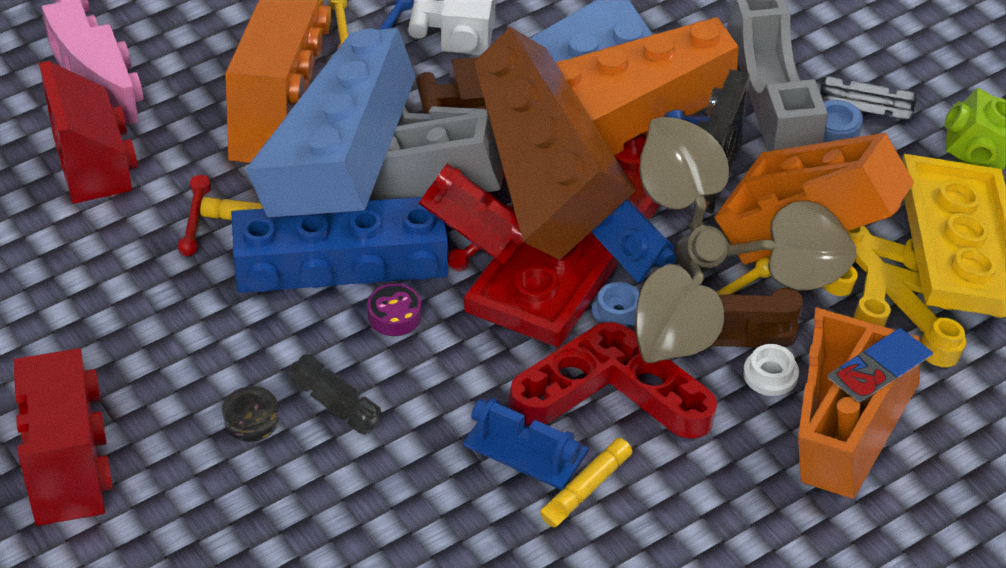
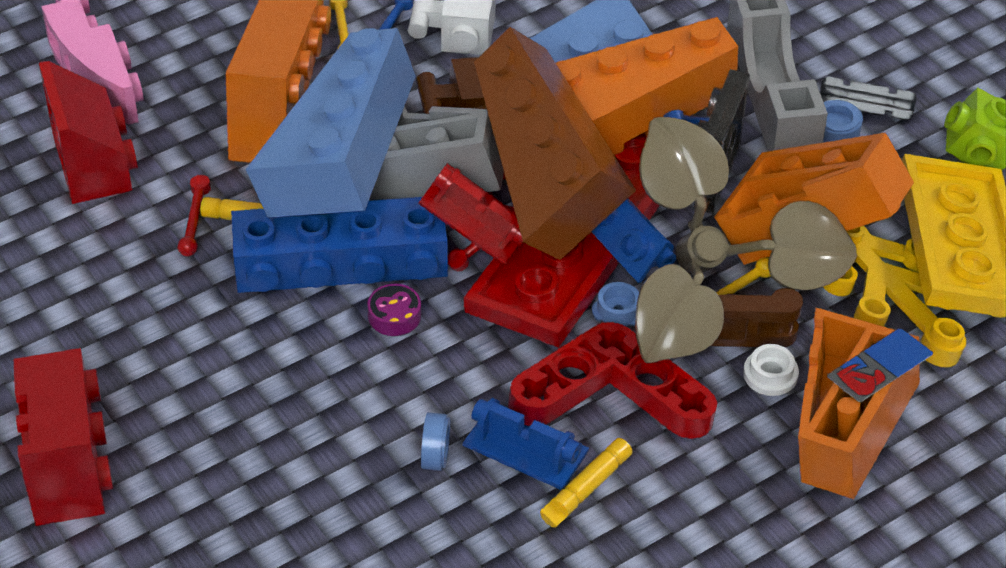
clear smoke tile [222,386,279,442] -> none
clear smoke axle [290,354,382,435] -> none
none -> medium blue tile [421,412,451,471]

